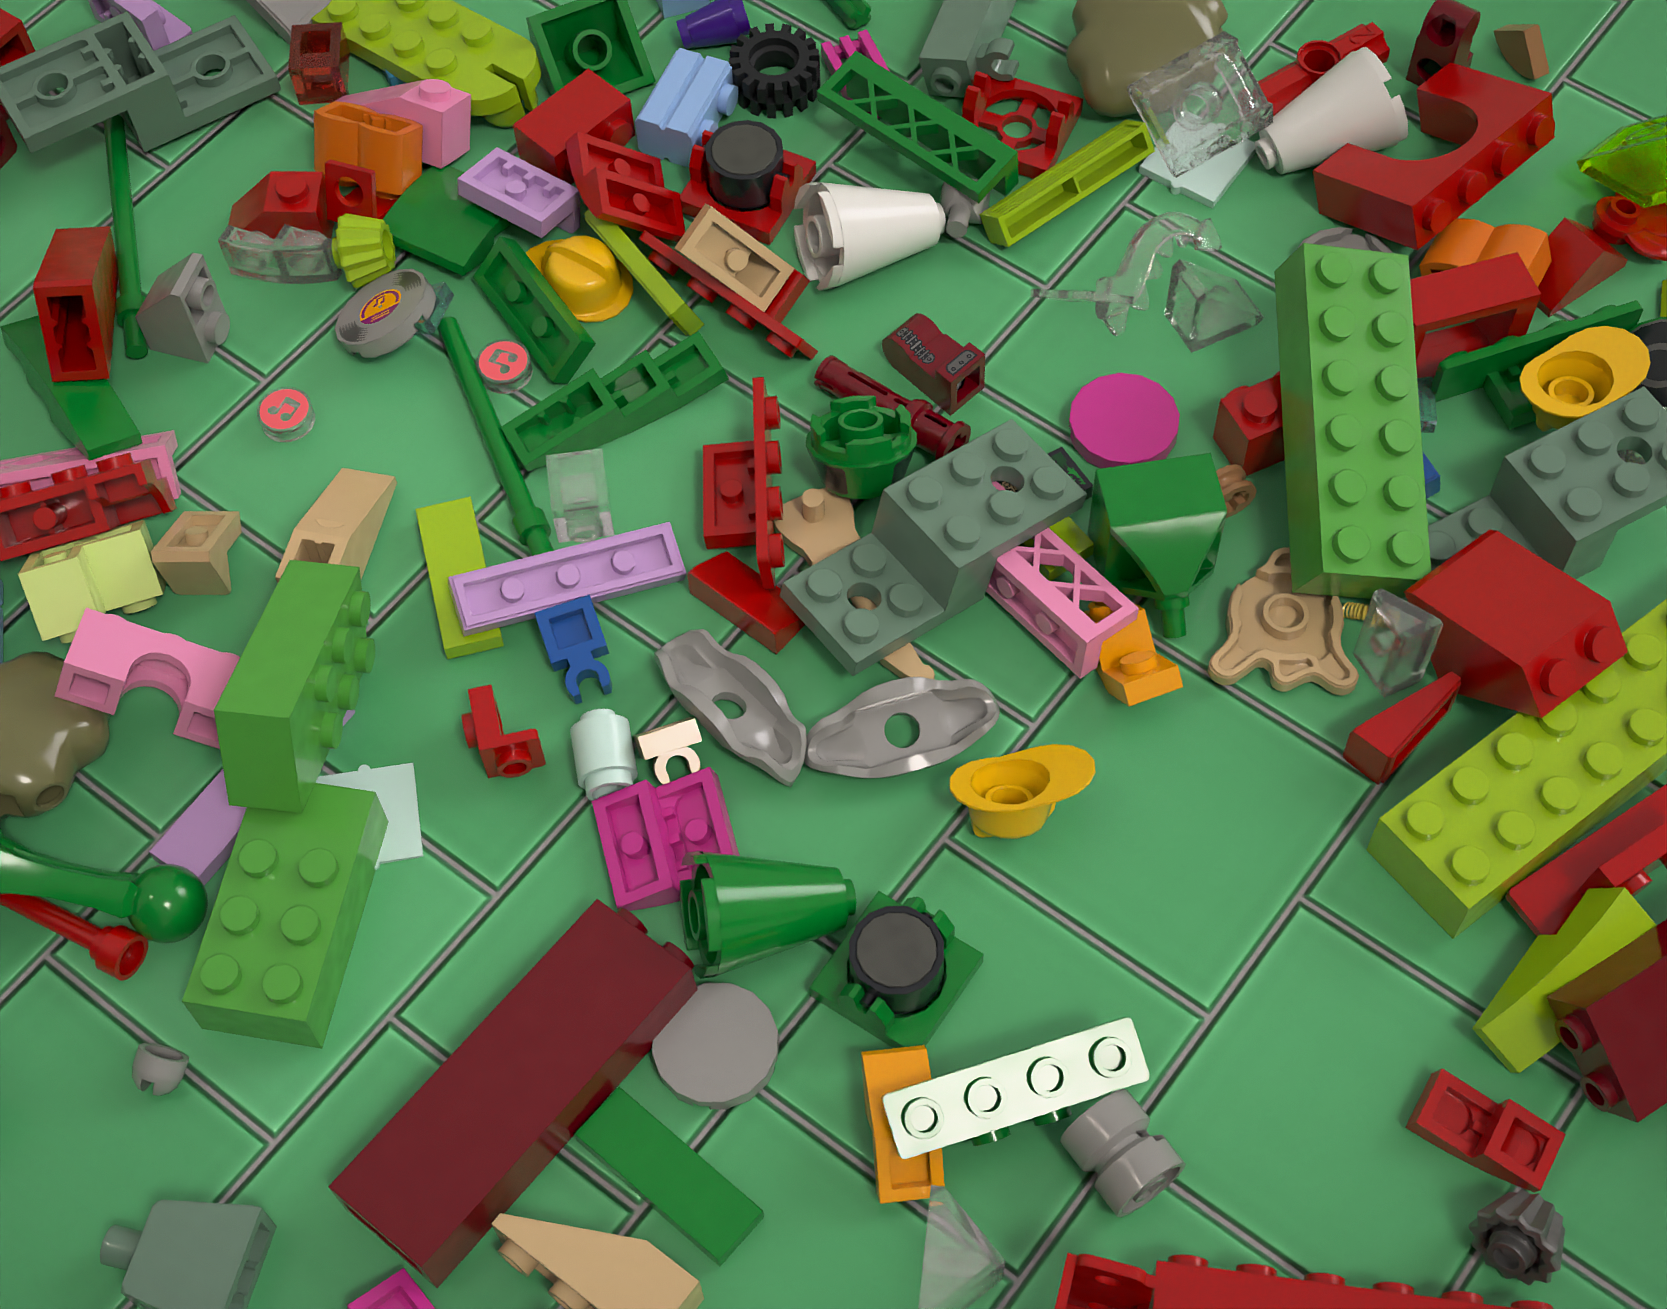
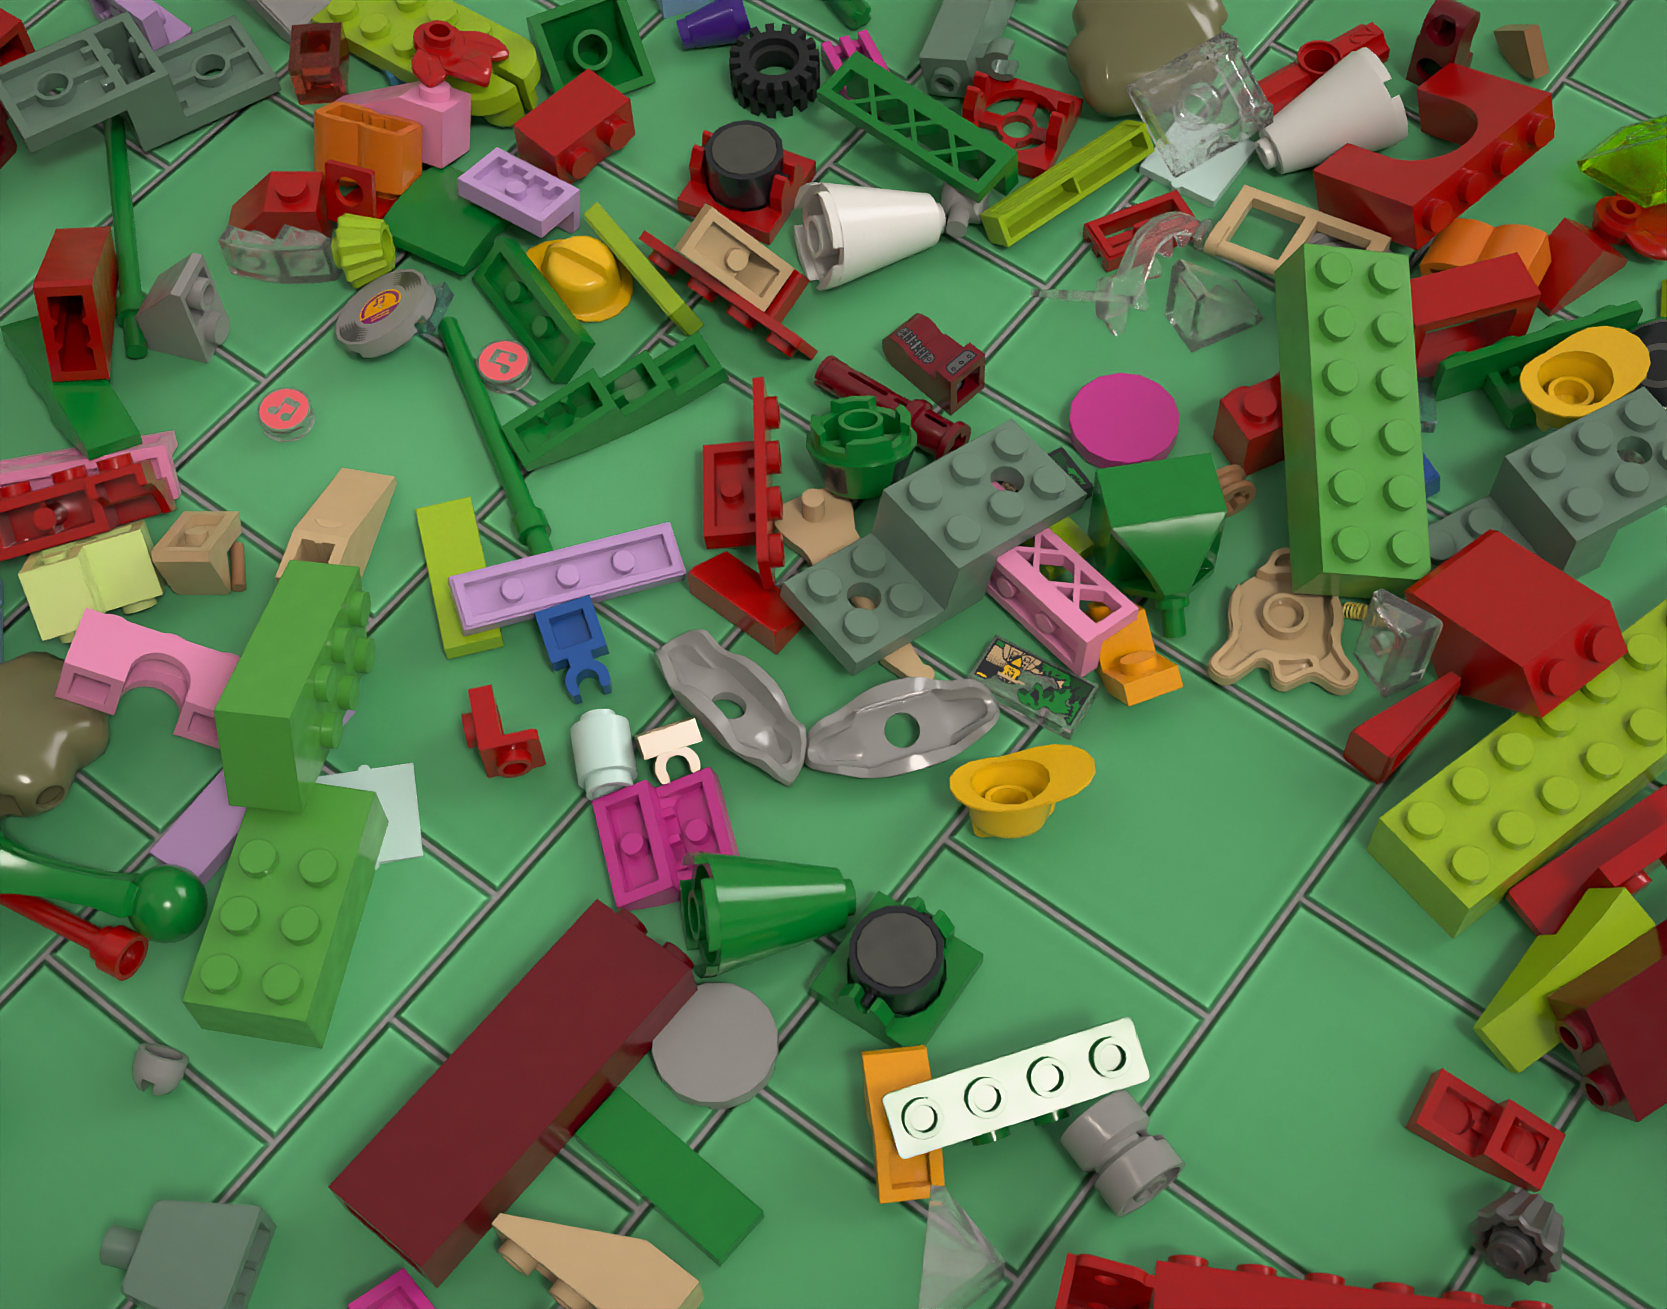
clear brick [546,448,615,543] -> none
red slope [565,131,685,242] -> none
light blue brick [635,48,739,168] -> none
none -> medium nougat piece [230,542,246,592]
none -> red plate [411,20,509,88]
none -> tile [967,635,1099,740]
none -> red tile [1083,190,1202,273]
none -> tan window [1203,184,1392,277]

